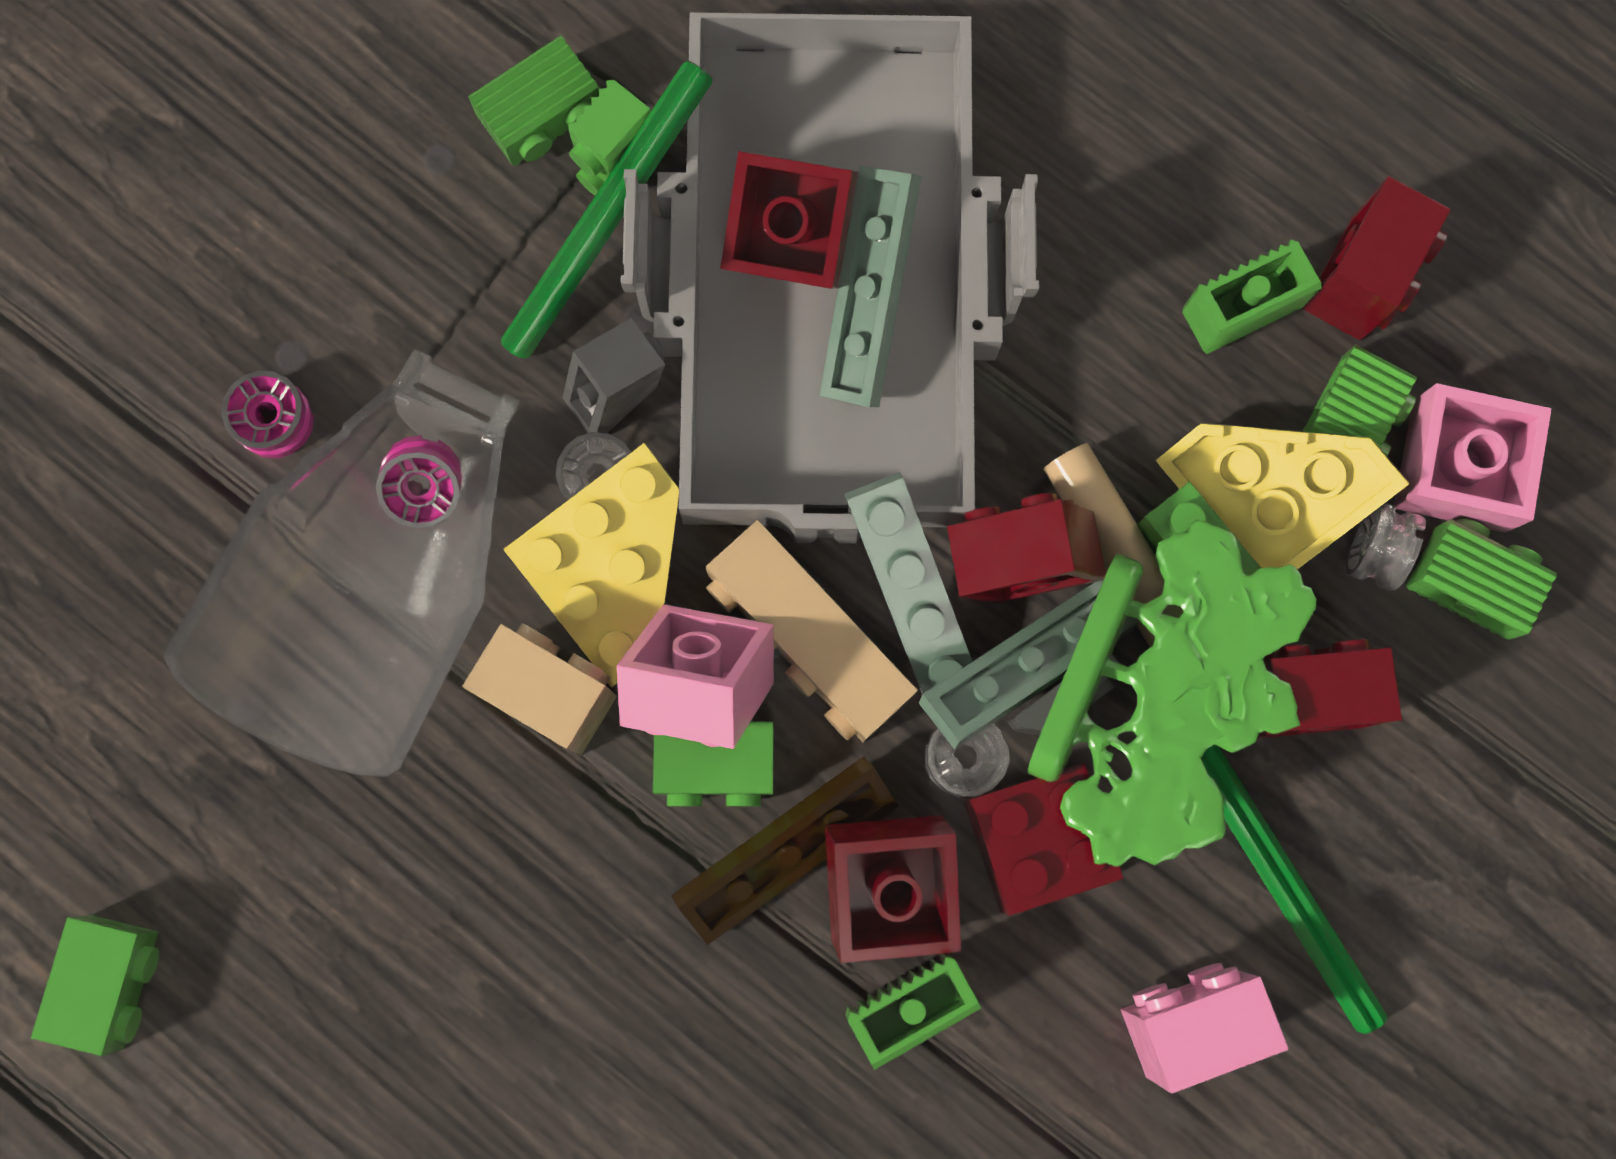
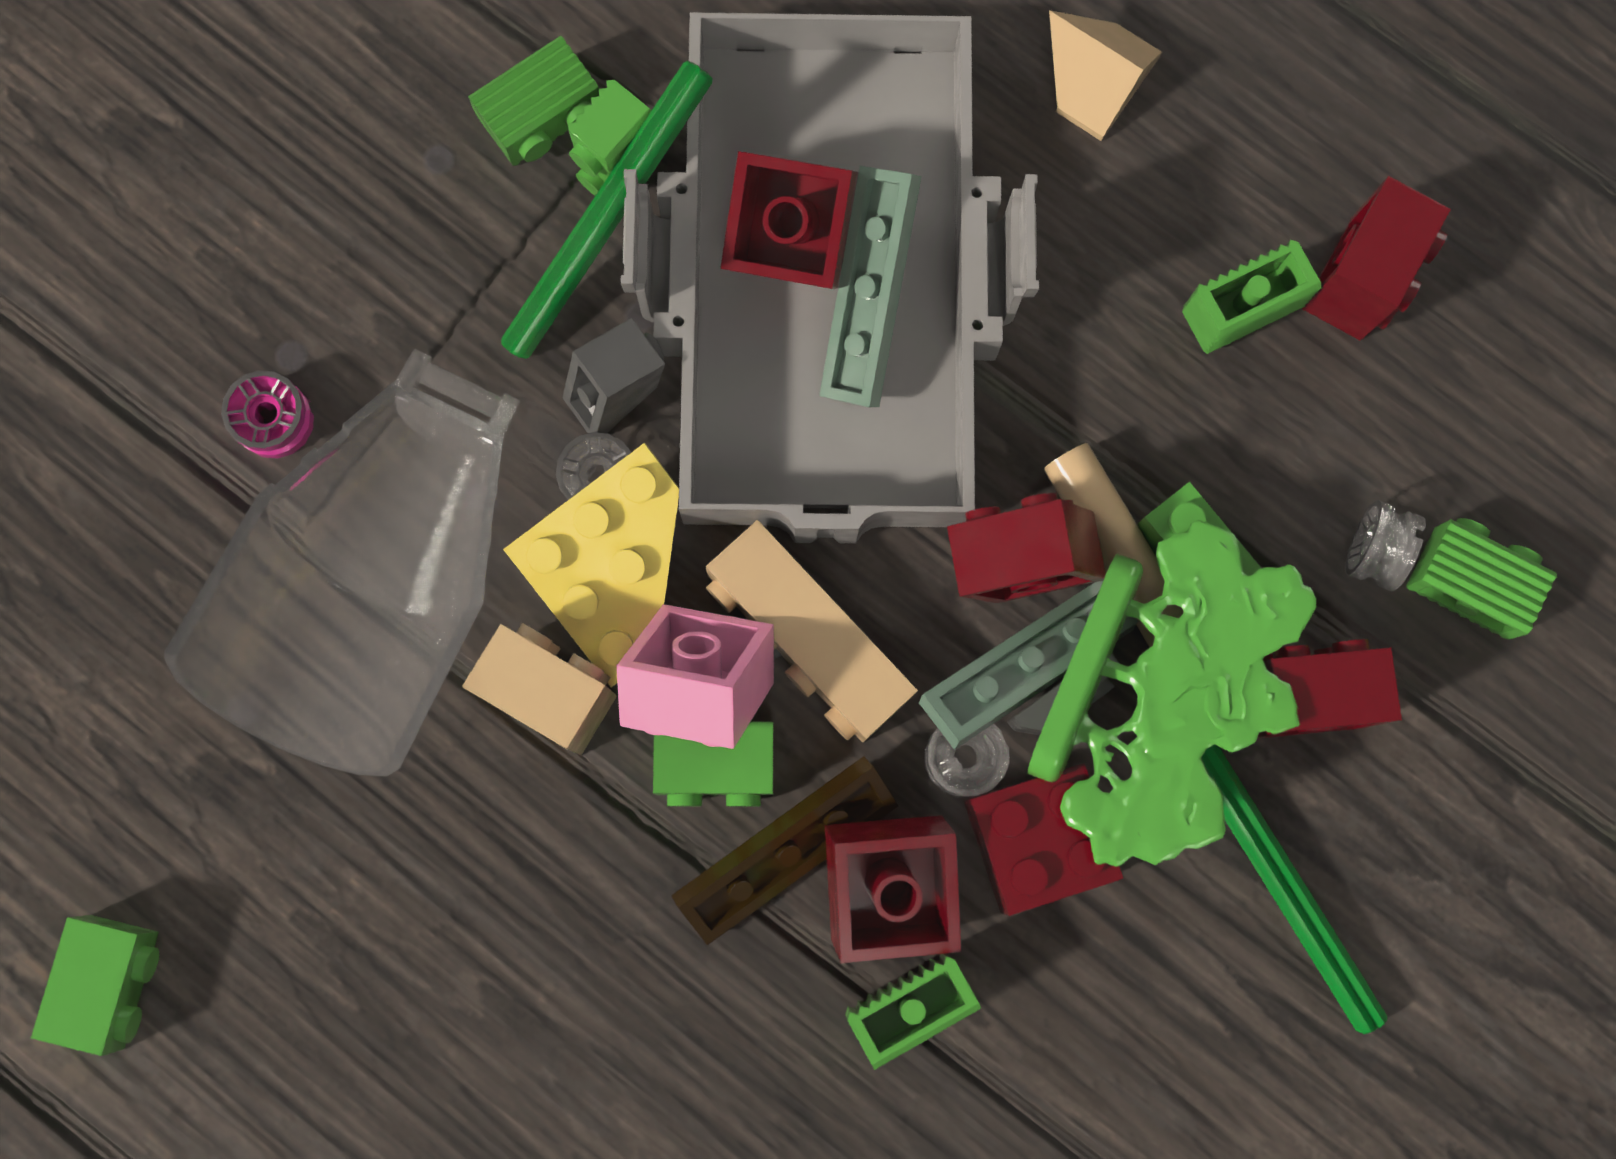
dark pink wheel [375,435,463,529] -> none
plate [844,472,972,695] -> none
bright pink brick [1121,963,1289,1094] -> none
light yellow plate [1156,423,1409,569] -> none
bright green brick [1302,344,1417,456] -> none
bright pink brick [1394,383,1552,533] -> none
none -> tan slope [1049,10,1162,141]

